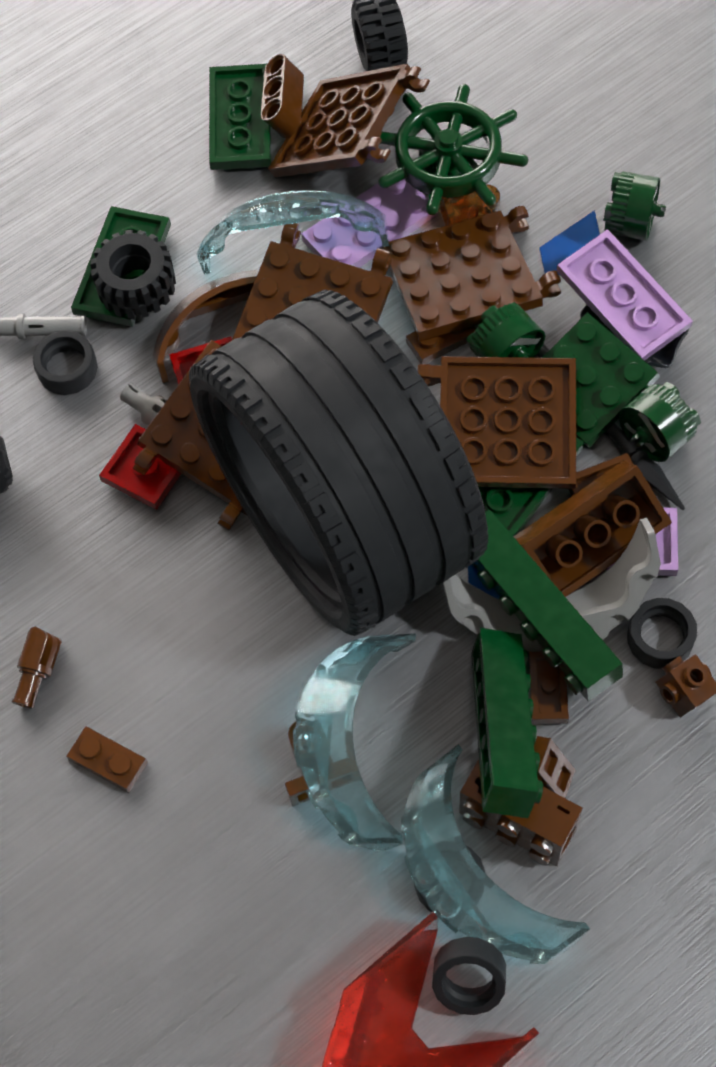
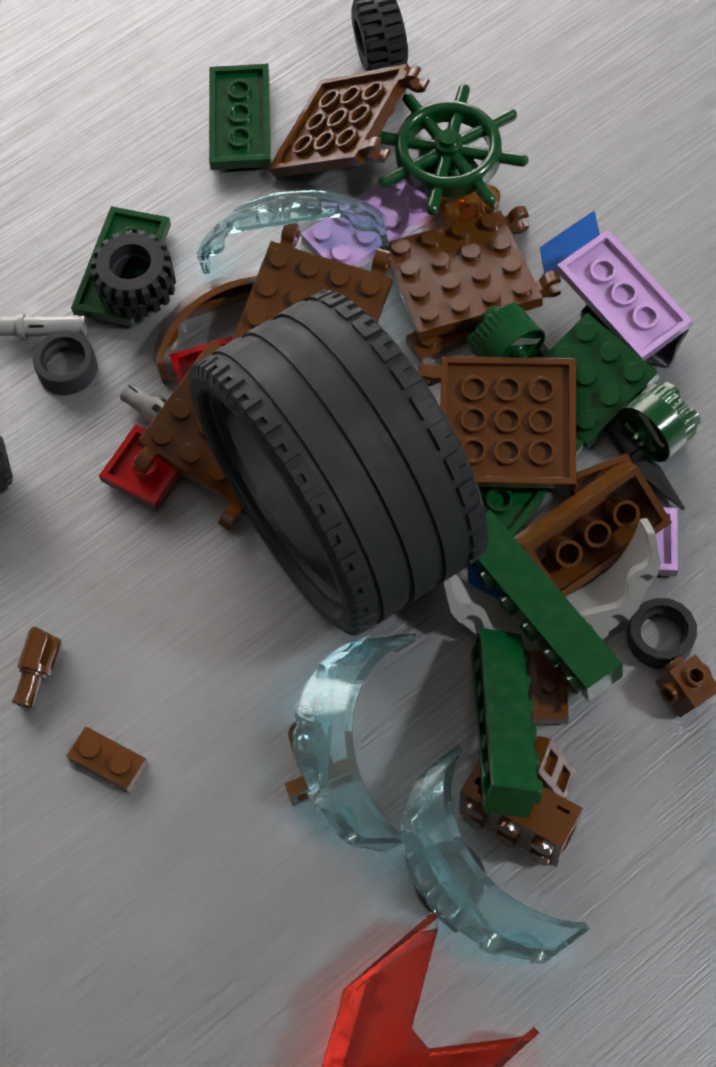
reddish brown beam [261,54,304,138] -> none
black tyre [432,937,507,1015] -> none
dark green piece [603,171,666,241] -> none

